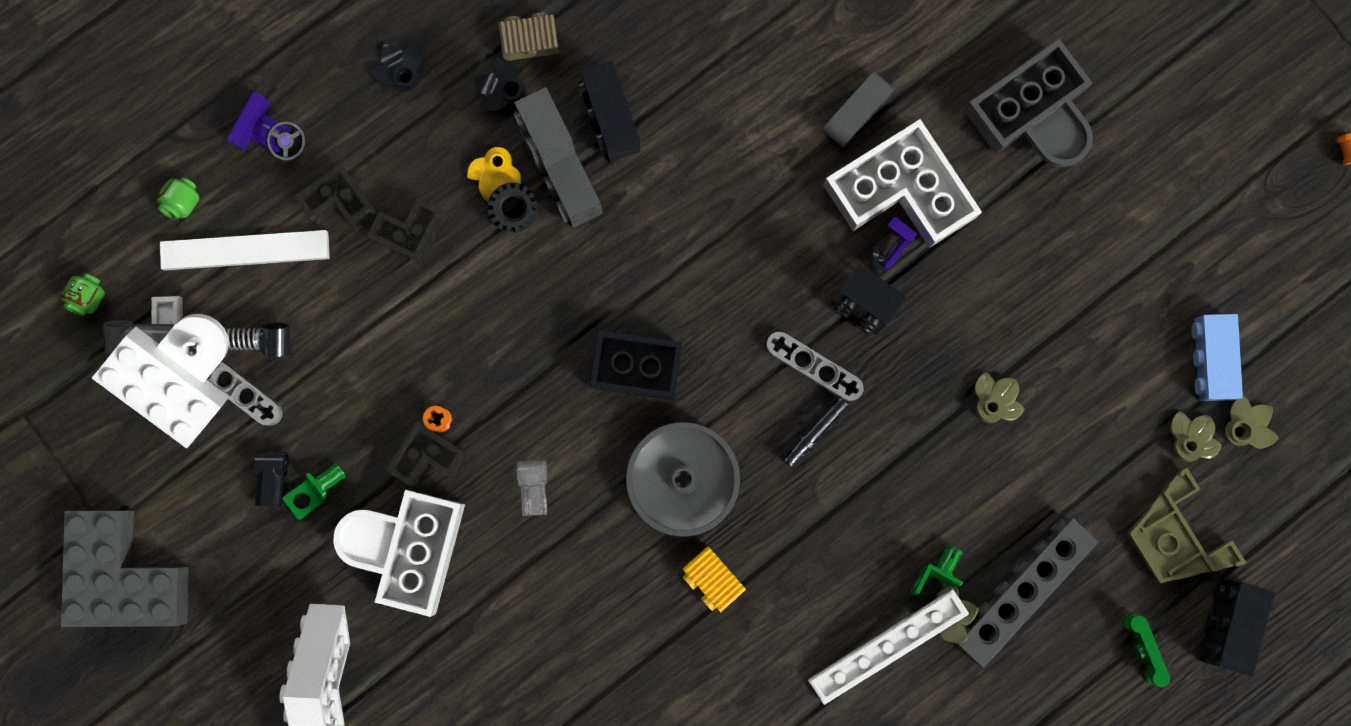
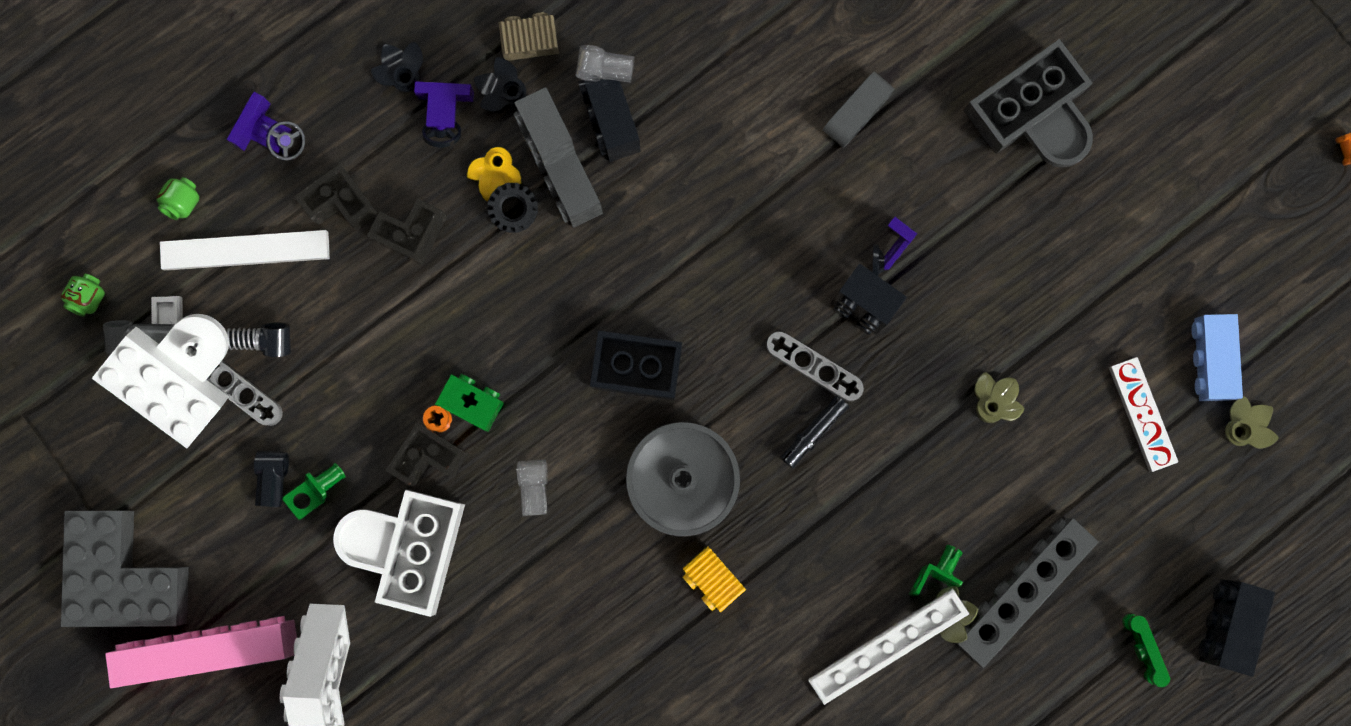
white brick [823,119,982,248] -> none
olive wing [1127,467,1246,583] -> none
olive plate [1170,411,1222,462] -> none
none -> bright pink brick [105,616,297,688]
none -> dark purple piece [414,82,474,148]
none -> green brick [435,374,504,432]
none -> clear piece [576,45,634,83]
none -> white tile [1109,357,1178,472]

